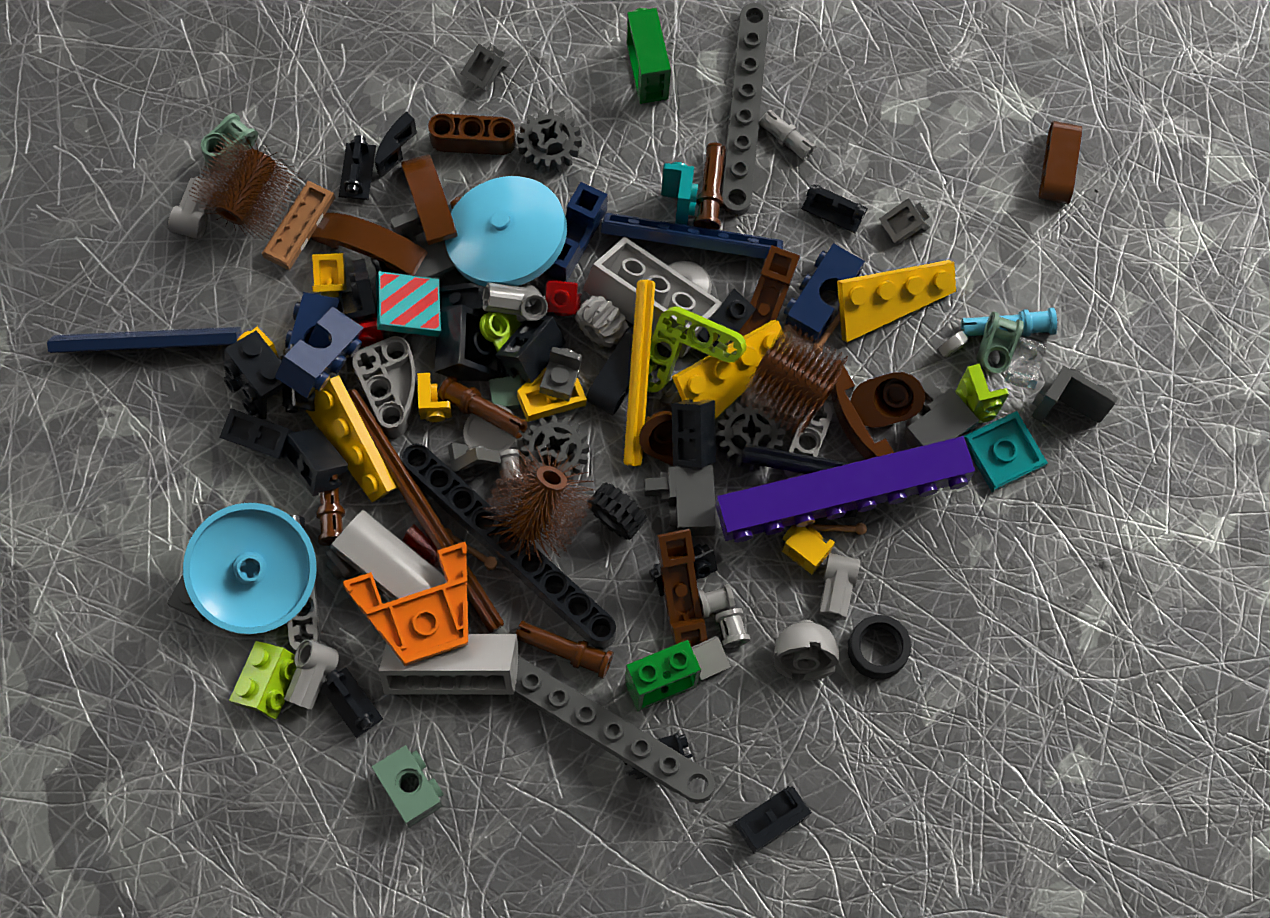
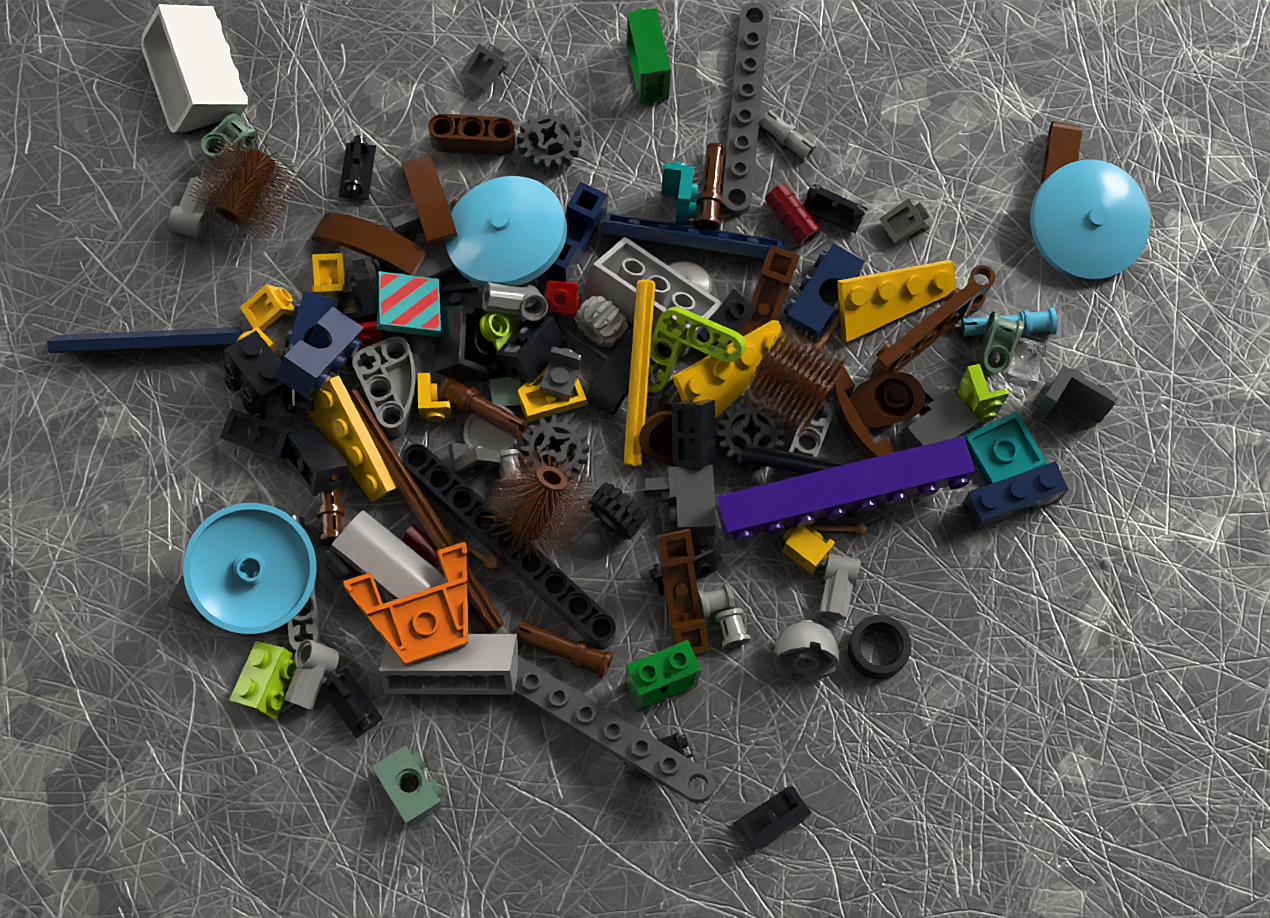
medium nougat plate [262,181,335,271] -> none
black slope [374,111,417,178] -> none
light grey tile [691,636,731,680] -> none
light grey tile [937,331,968,358] -> none
none -> white windscreen [141,4,248,133]
none -> yellow bracket [240,284,294,332]
none -> dark red axle [765,183,821,246]
none -> reddish brown hinge [870,265,995,379]
none -> dark blue arch [962,461,1069,531]
none -> medium azure dish [1030,160,1150,281]

